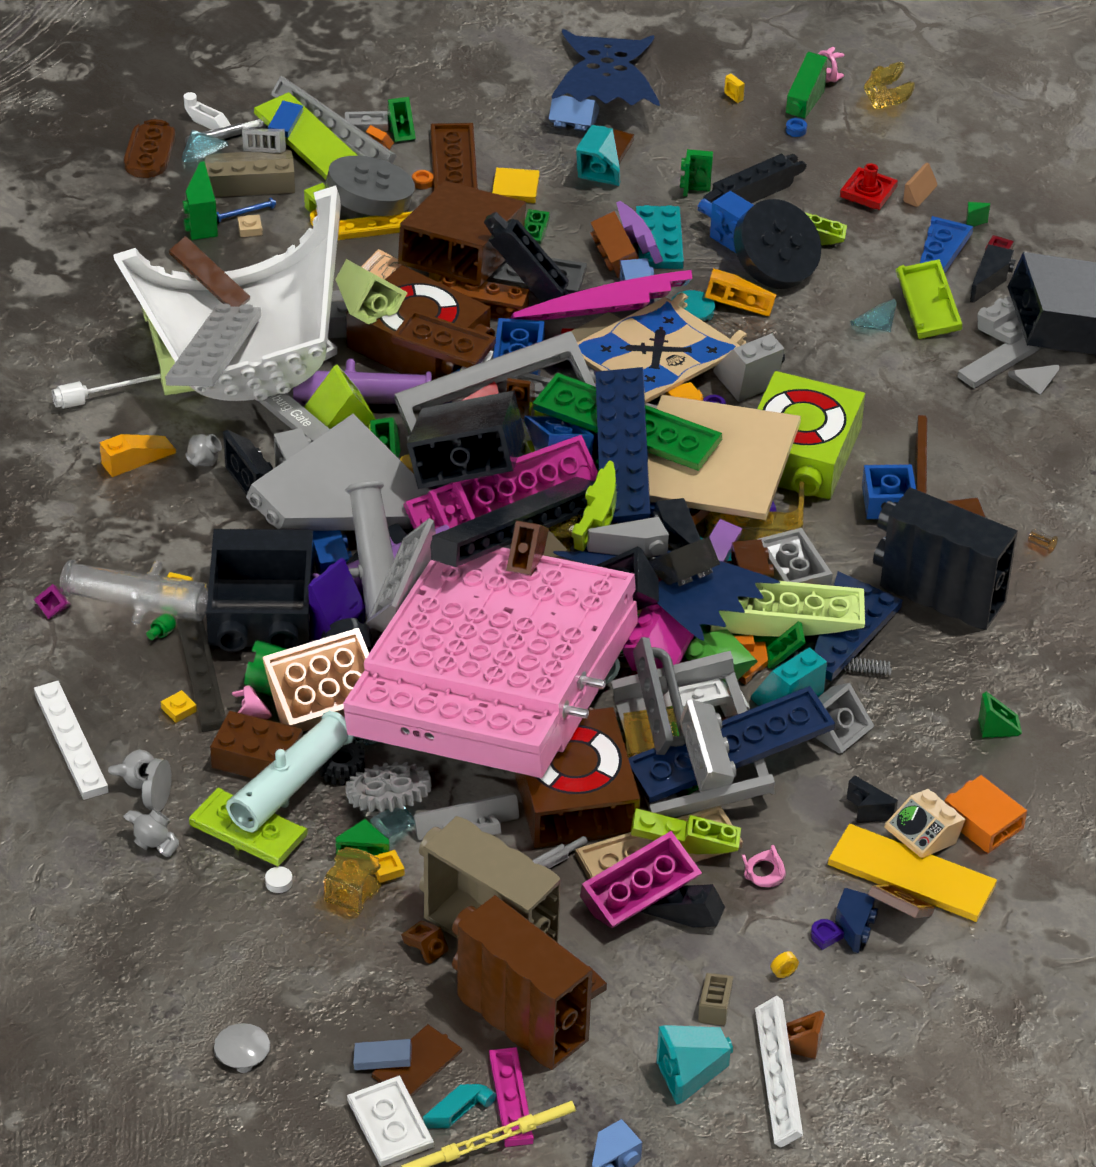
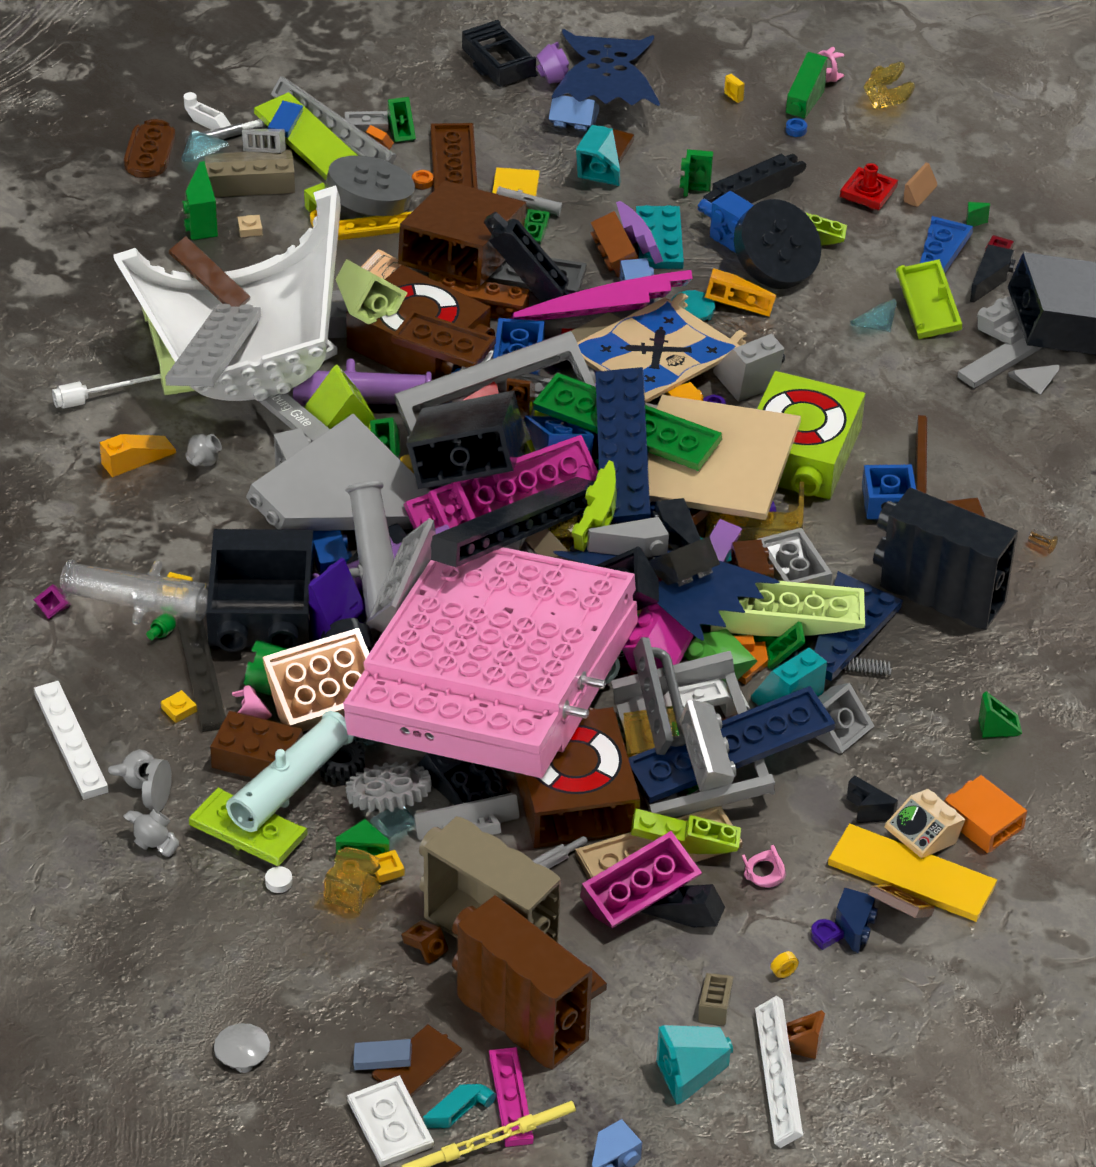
blue axle [217,198,276,223] -> none
black slope [223,430,273,510] -> none
reddish brown slope [506,521,549,576] -> none
none -> black slope [417,753,511,805]
none -> black piece [462,20,538,87]
none -> light grey pin [496,186,562,216]
none -> medium lavender cone [536,42,569,84]

